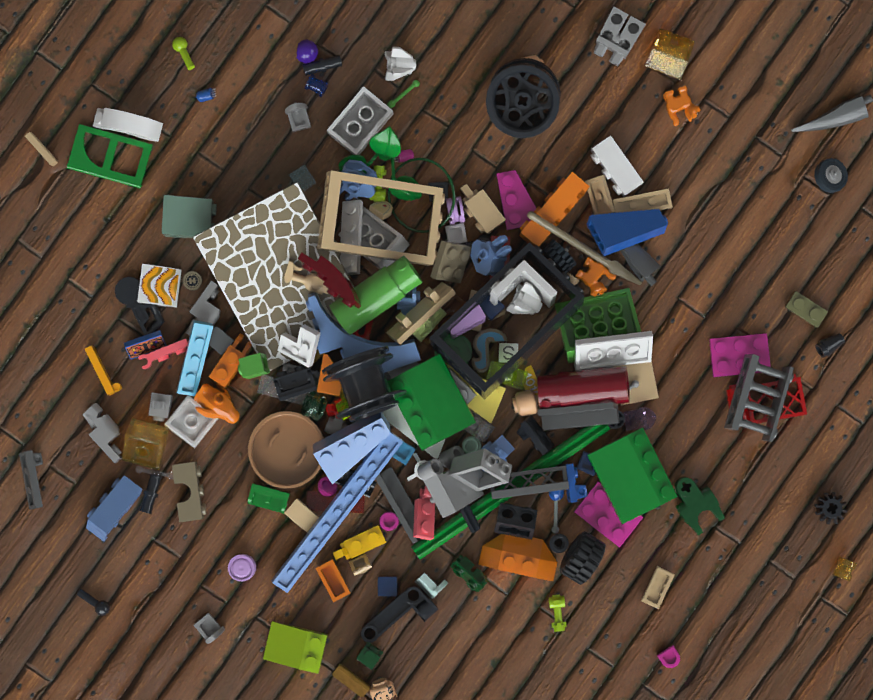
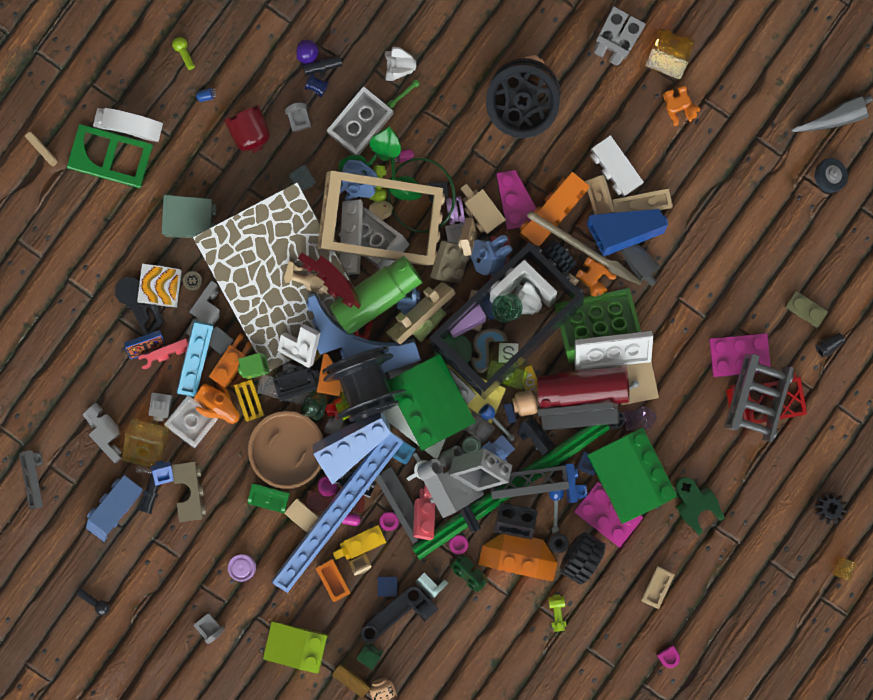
light orange hinge [85,345,122,396] -> none
none -> tile [151,460,174,486]
none -> dark red cylinder [224,105,270,153]
none -> yellow tile [234,379,265,422]
none -> dark pink piece [342,513,360,526]
none -> dark pink tile [449,535,468,554]
none -> tan plate [459,217,477,256]
none -> hinge [478,403,515,441]
none -> clear green wheel [492,293,523,323]
none -> dark blue tile [503,403,516,424]

